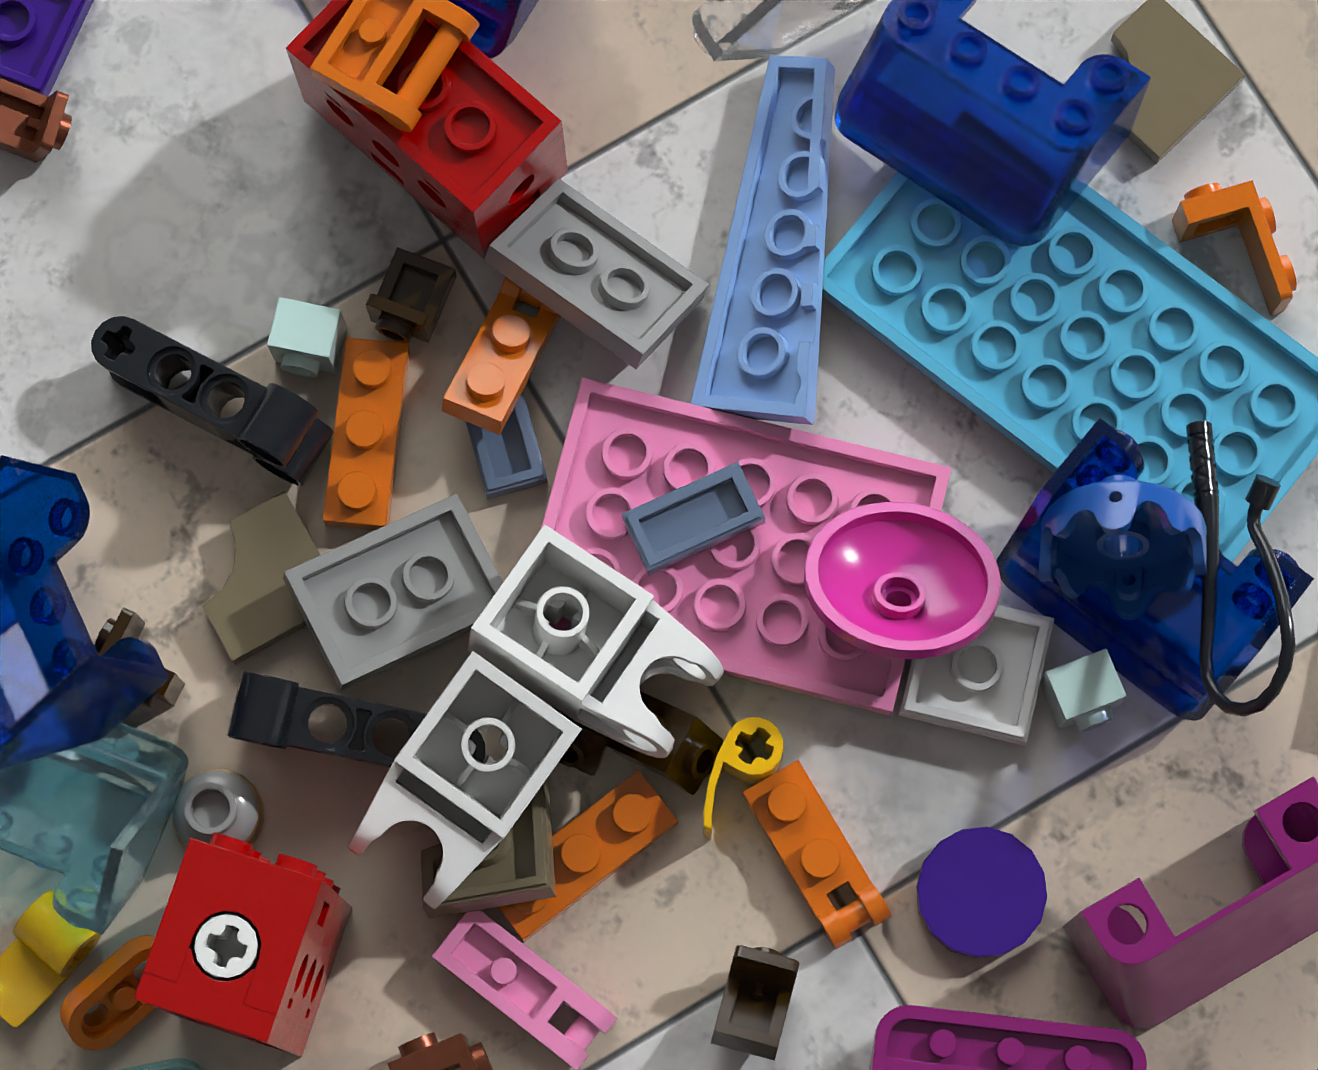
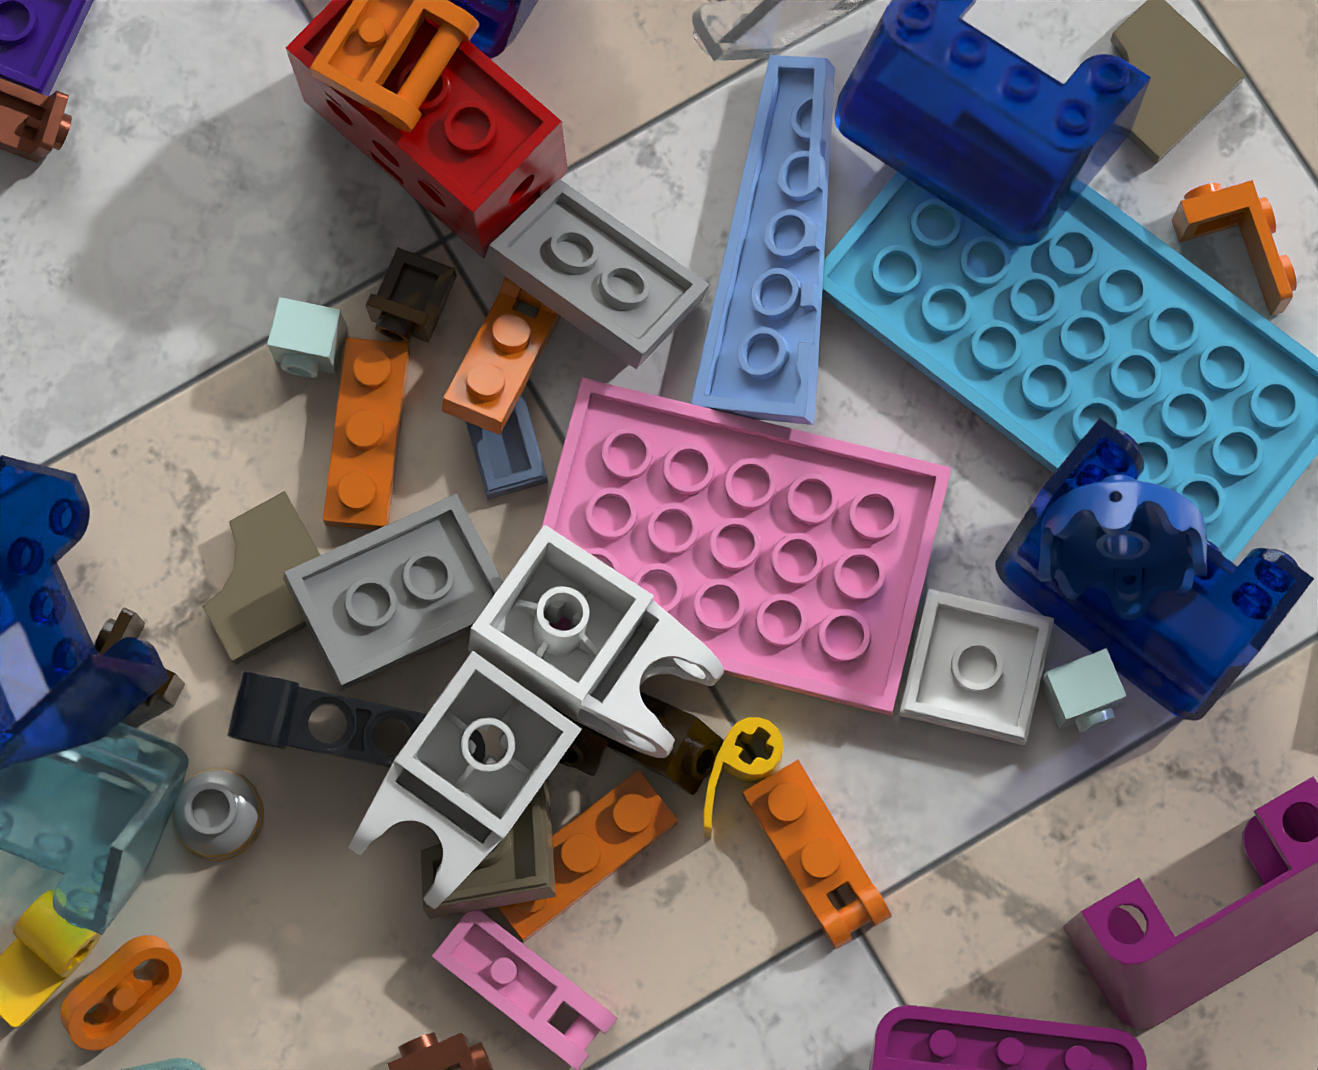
black piece [91,316,334,486] -> none
red piece [134,832,352,1057] -> none
sand blue tile [622,462,765,575] -> none
dark brown bracket [711,945,800,1061] -> none
dark pink dish [804,502,1001,659] -> none
dark purple tile [916,827,1048,958] -> none
black piece [1186,421,1296,717] -> none

